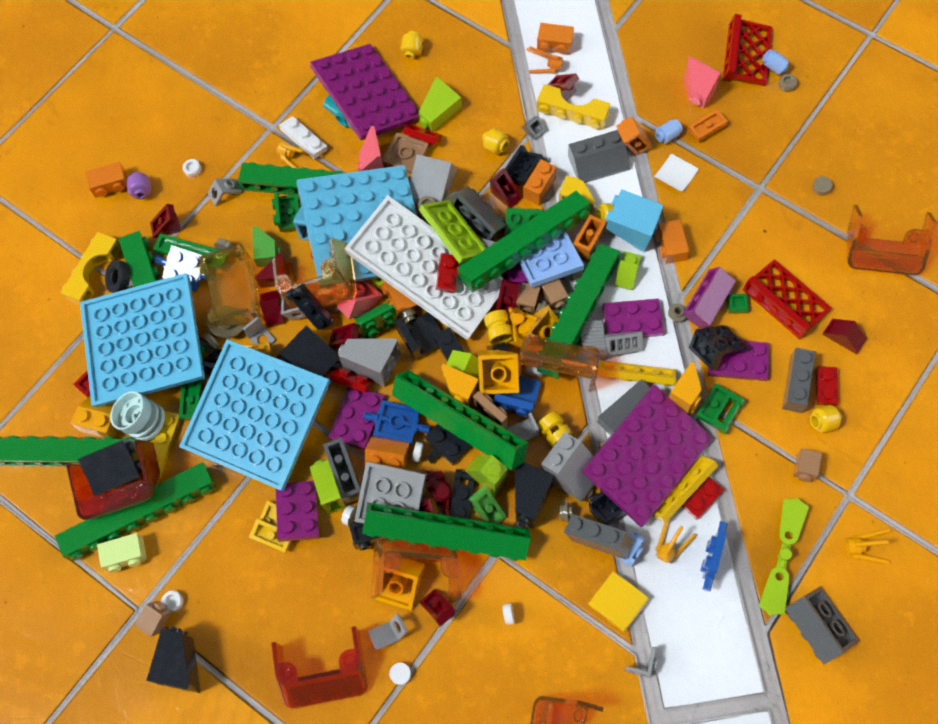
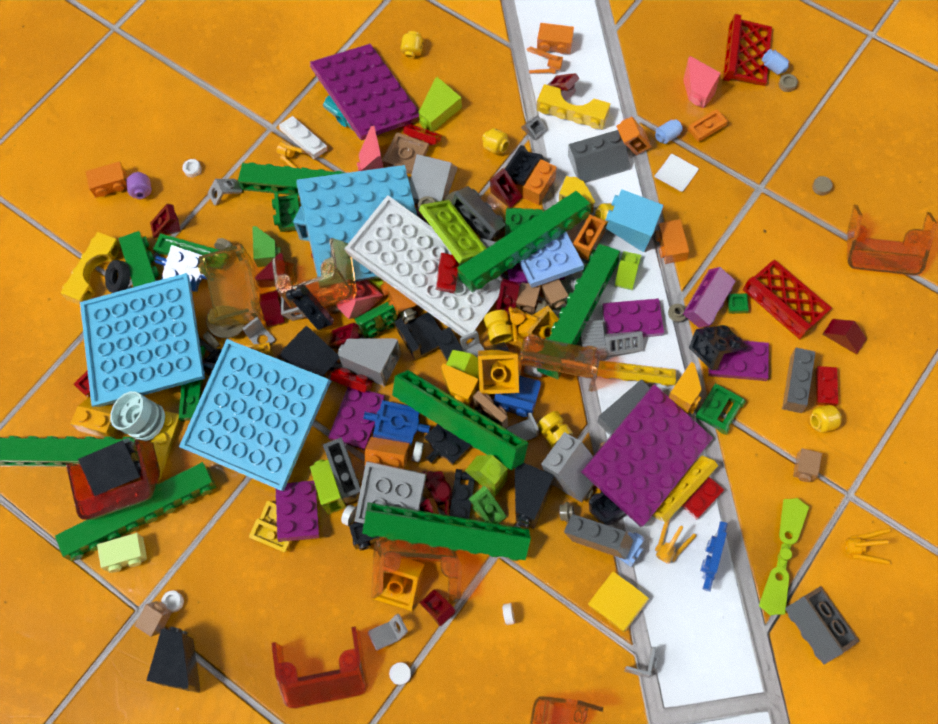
none -> light grey bracket [460,331,484,358]

